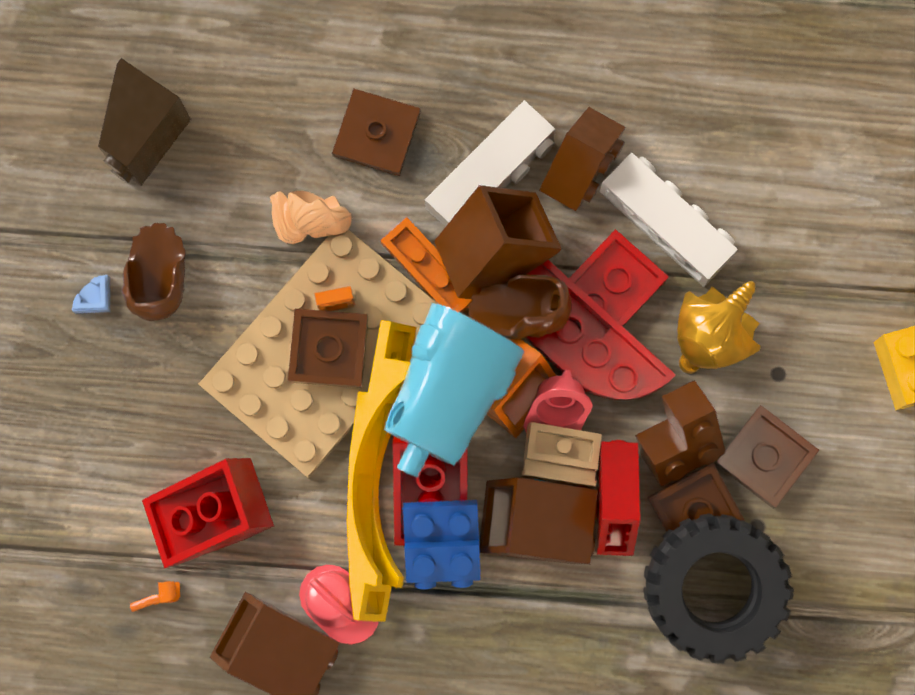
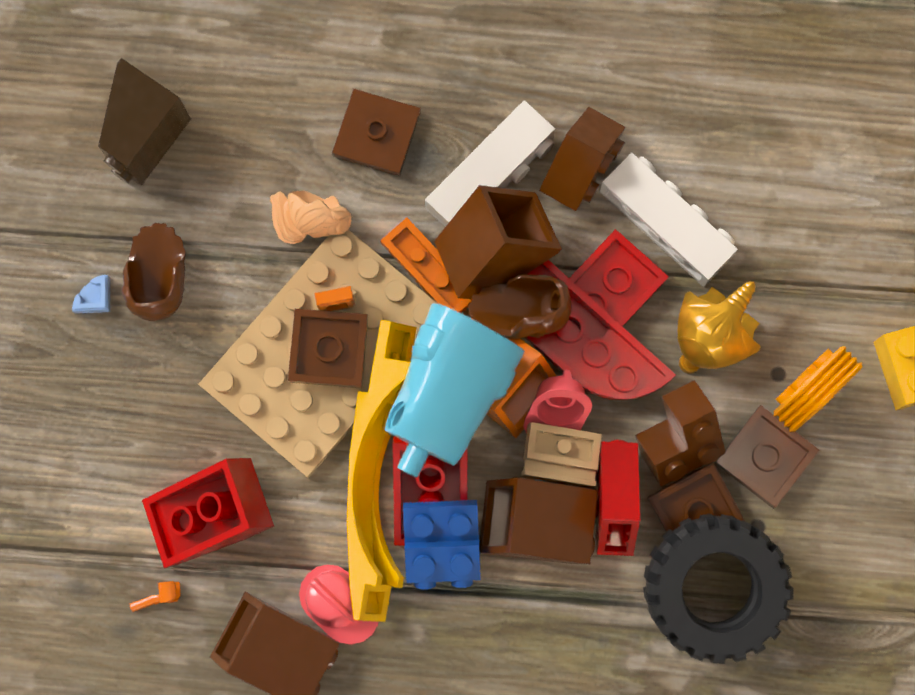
none -> light orange brick [774,347,862,432]

